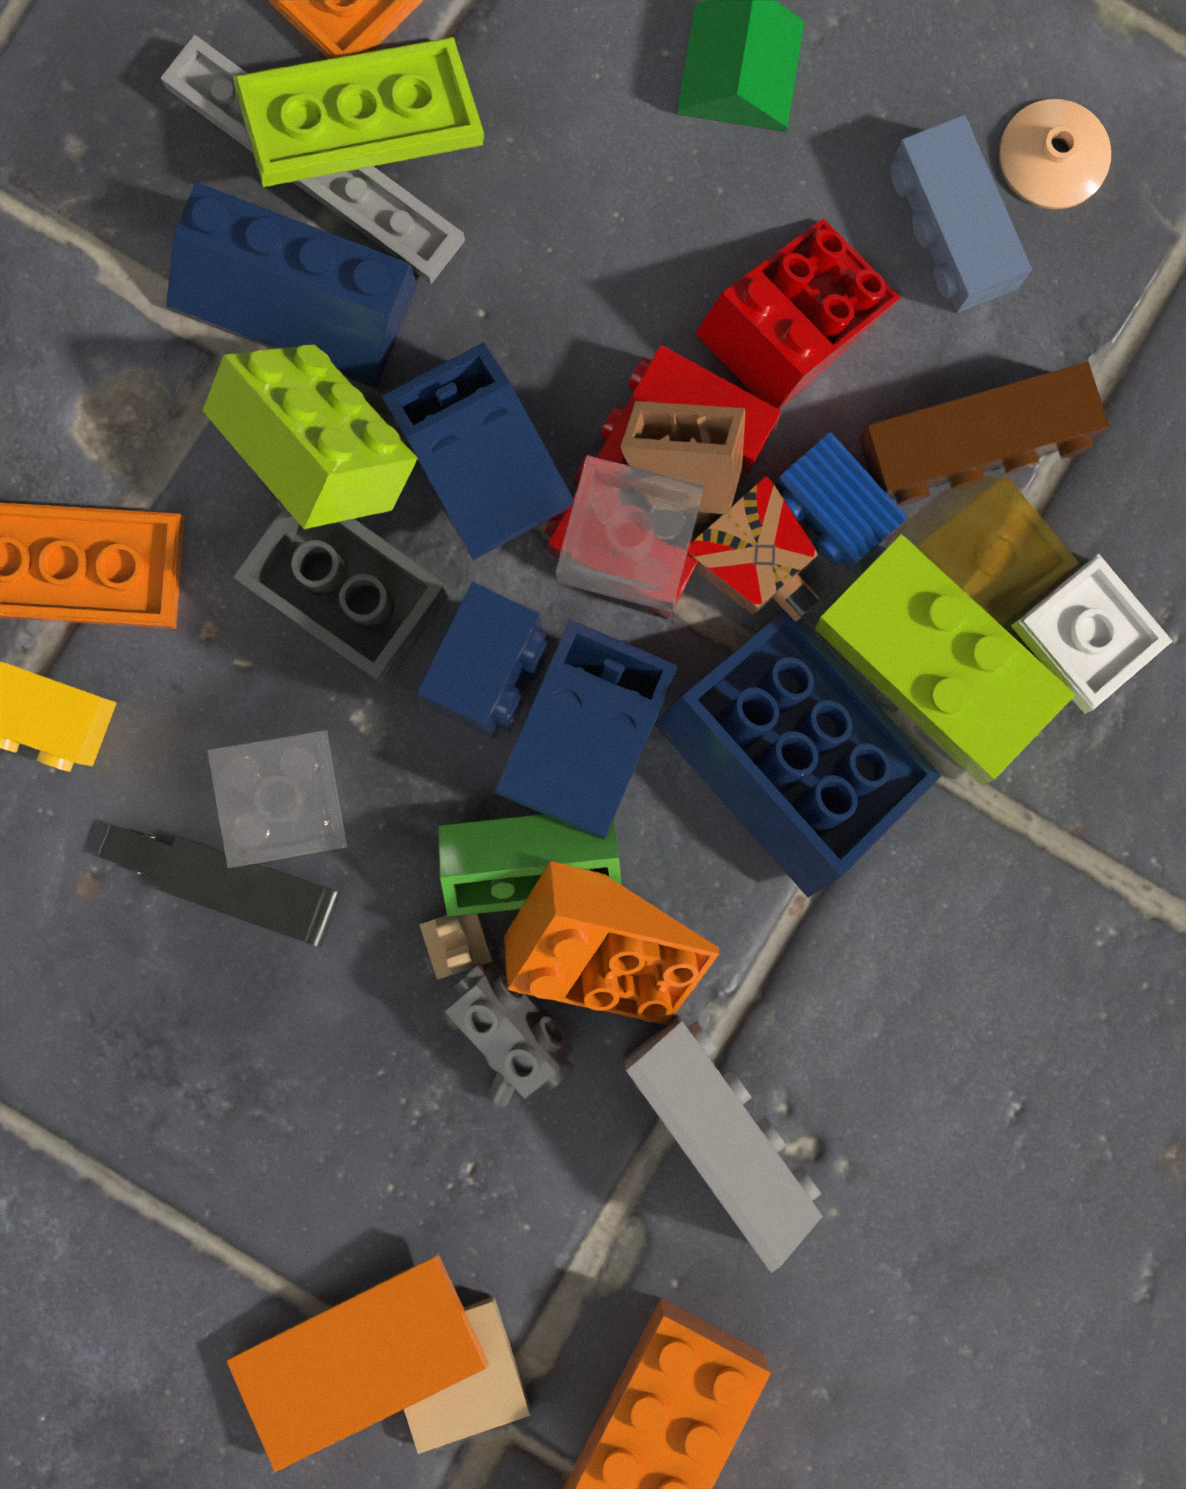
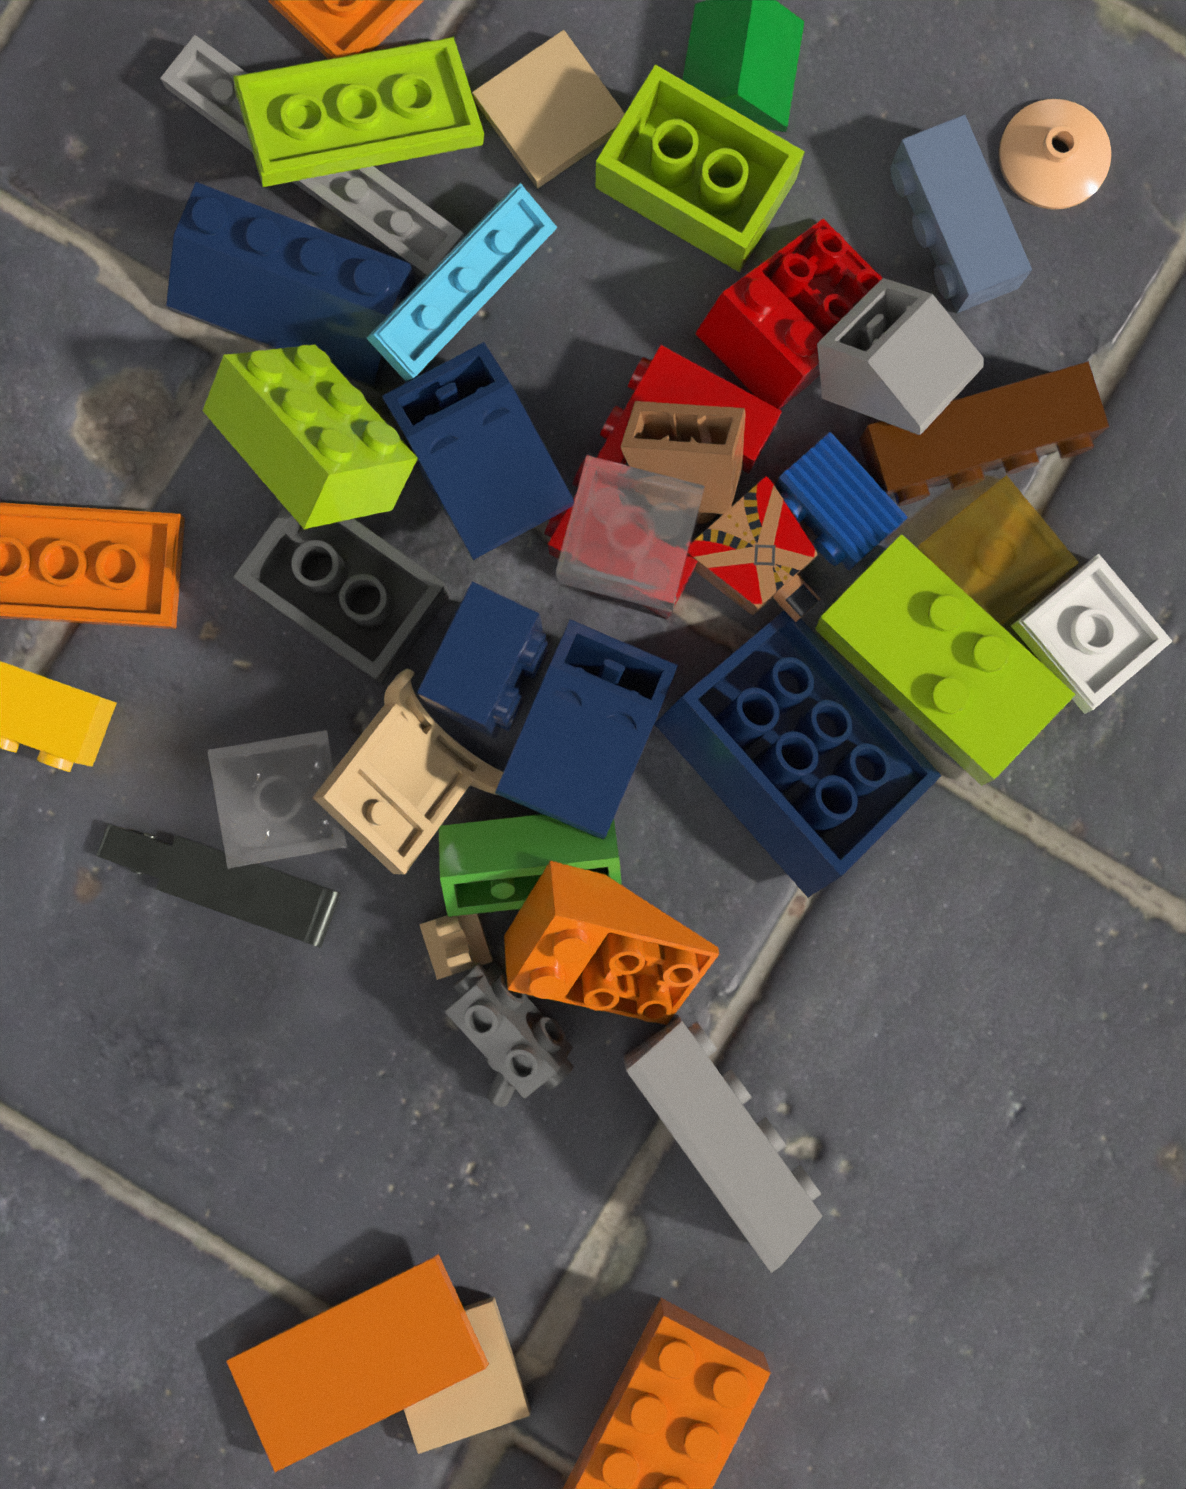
none -> tan piece [312,669,503,875]
none -> medium azure tile [367,183,558,382]
none -> tan tile [472,30,625,189]
none -> lime brick [596,64,805,273]
none -> light grey slope [817,278,983,435]

